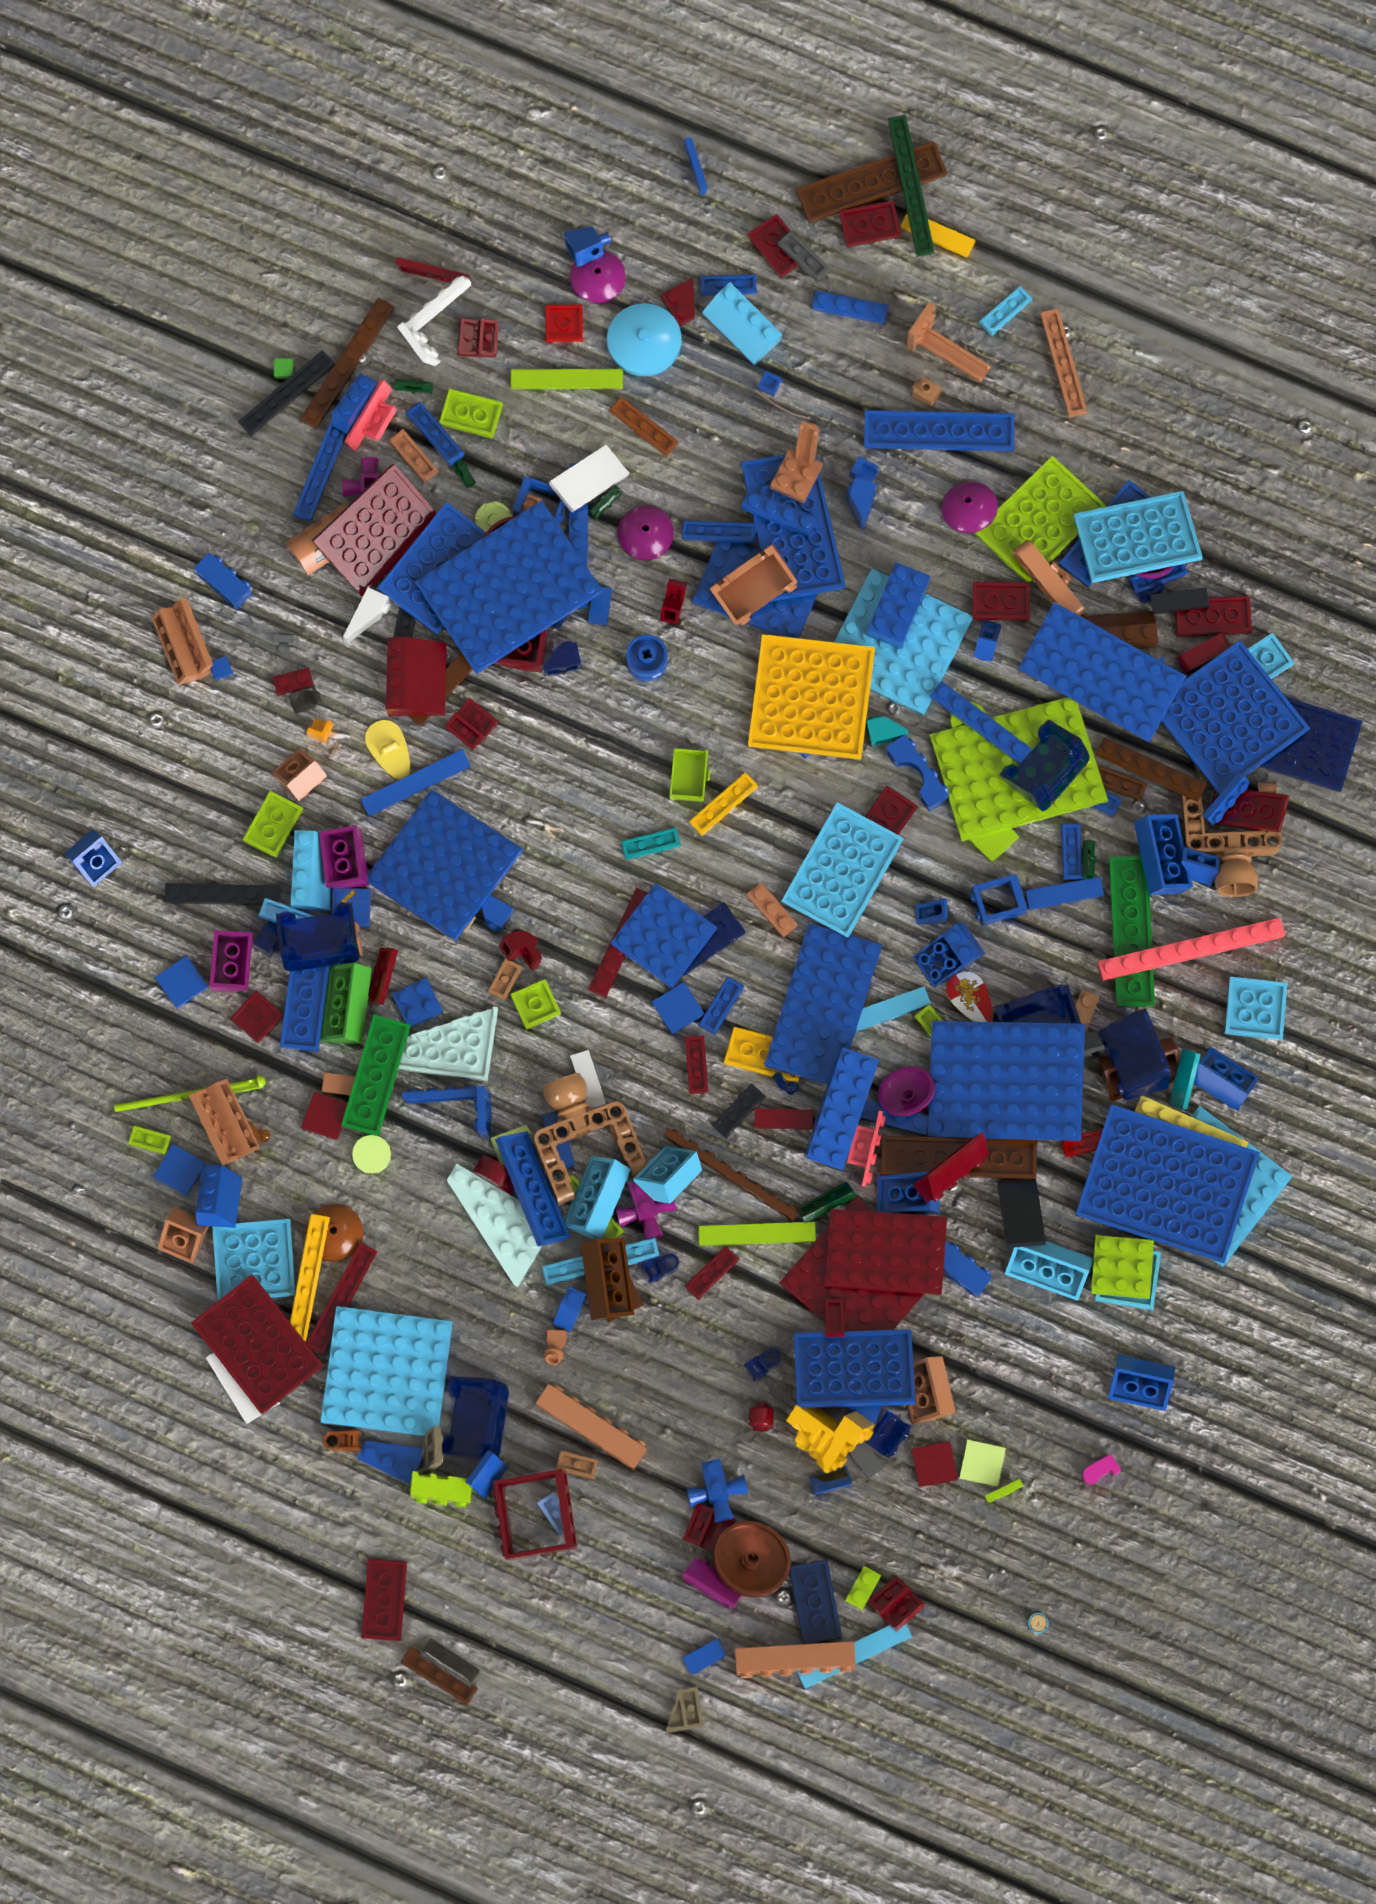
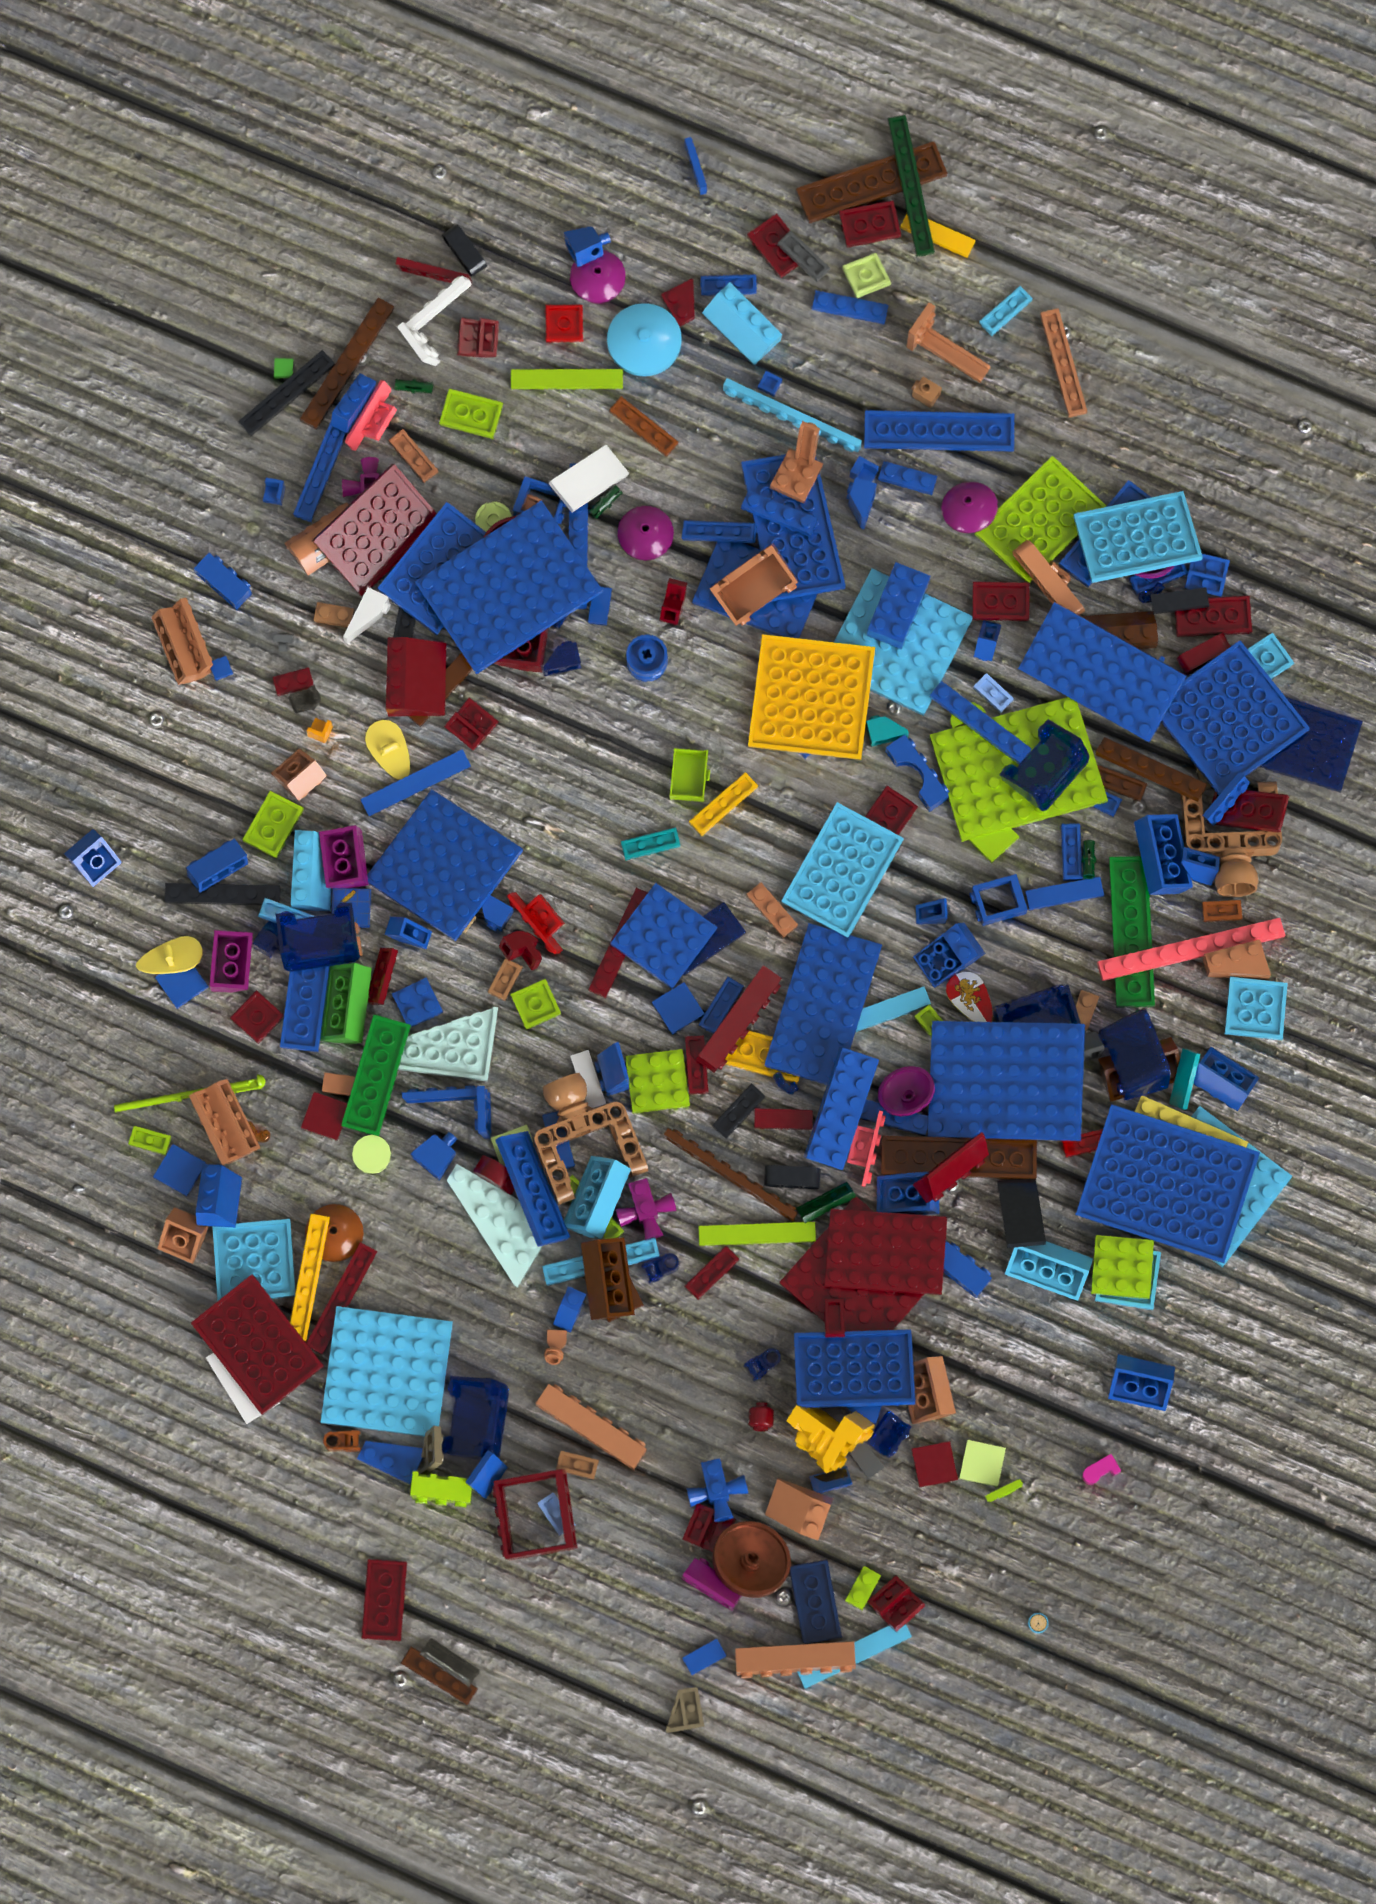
blue tile [405,402,465,466] -> none
dark green pin [452,458,476,488] -> none
medium azure slope [633,1145,702,1204] -> none
none -> light yellow shield [136,936,203,974]
none -> blue brick [186,838,248,893]
none -> blue panel [263,478,285,505]
none -> medium nougat plate [314,602,355,628]
none -> blue slope [385,917,432,949]
none -> blue torso [411,1132,457,1181]
none -> black beam [442,224,487,277]
none -> red bracket [507,892,565,954]
none -> blue slope [594,1042,629,1096]
none -> lime plate [625,1049,690,1114]
none -> dark red brick [696,965,782,1073]
none -> medium azure plate [723,378,862,453]
none -> black beam [764,1165,821,1190]
none -> nougat slope [765,1478,833,1540]
none -> yellowish green tile [842,253,891,298]
none -> blue plate [878,461,938,495]
none -> light blue plate [973,673,1014,714]
none -> blue slope [1185,554,1230,597]
none -> dark orange plate [1202,900,1242,922]
none -> nougat wedge [1202,939,1271,981]

